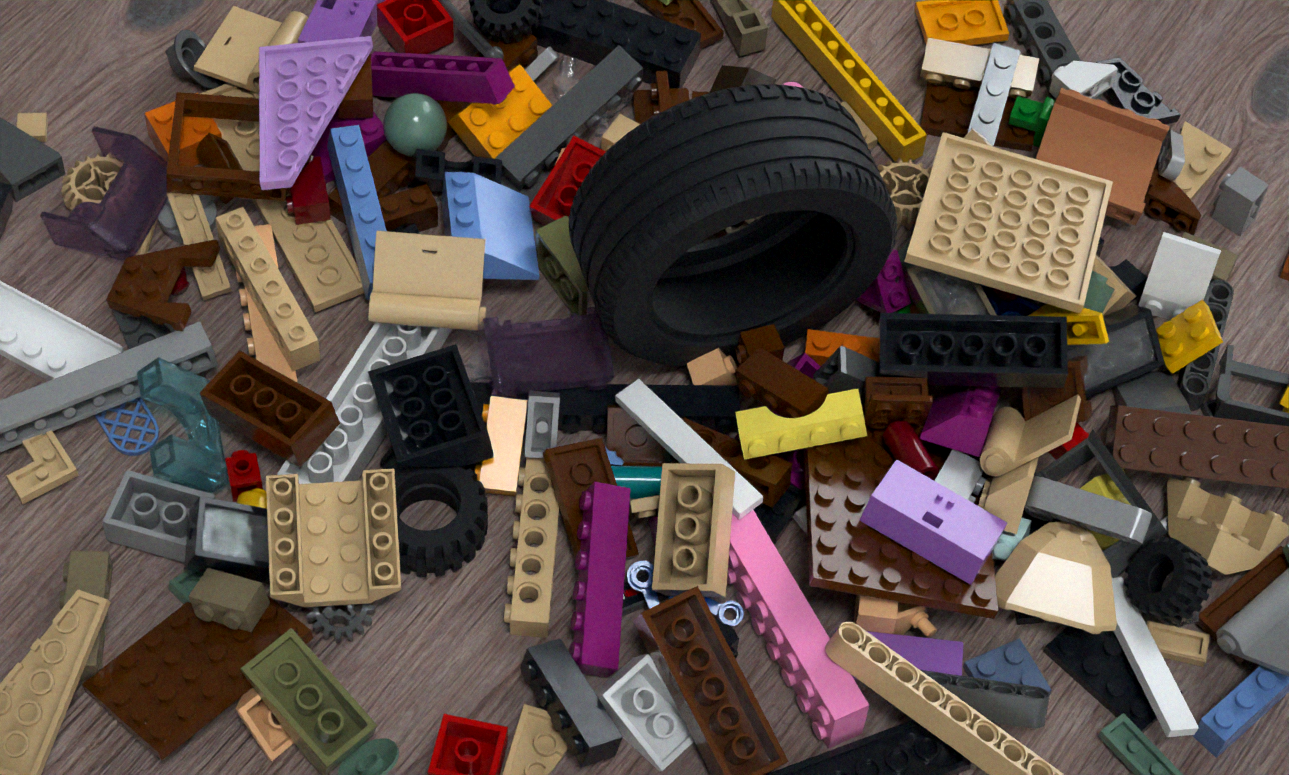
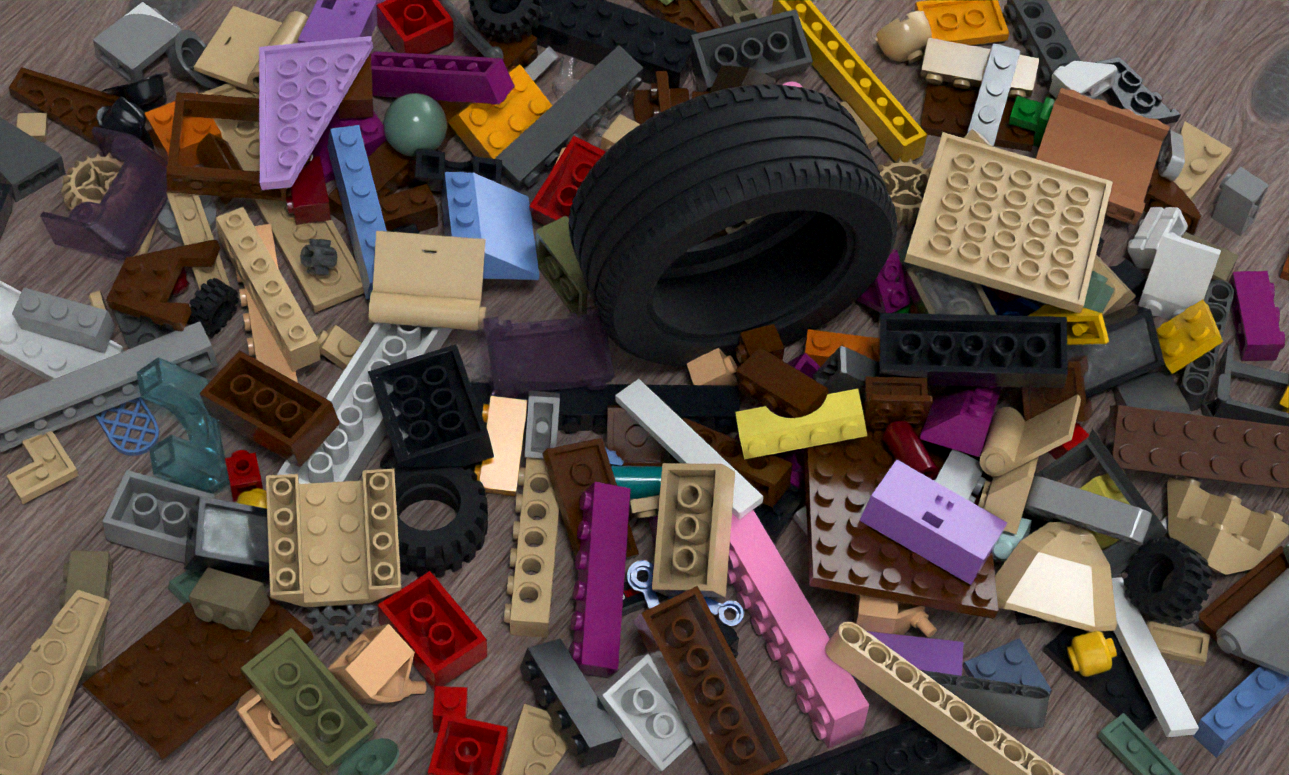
none -> reddish brown wing [9,67,120,148]
none -> light grey brick [12,287,115,352]
none -> tan tile [89,290,108,311]
none -> light grey panel [93,2,182,84]
none -> black piece [96,97,154,160]
none -> black piece [102,72,168,112]
none -> black tyre [187,278,239,337]
none -> dark grey gear [300,239,338,275]
none -> tan bracket [316,324,362,370]
none -> light nougat piece [327,624,426,705]
none -> red brick [377,571,487,691]
none -> red brick [433,686,468,733]
none -> dark grey slope [690,9,813,92]
none -> tan cylinder [875,11,932,63]
none -> yellow head [1067,631,1117,677]
none -> white brick [1128,207,1188,269]
none -> magenta brick [1229,271,1285,361]

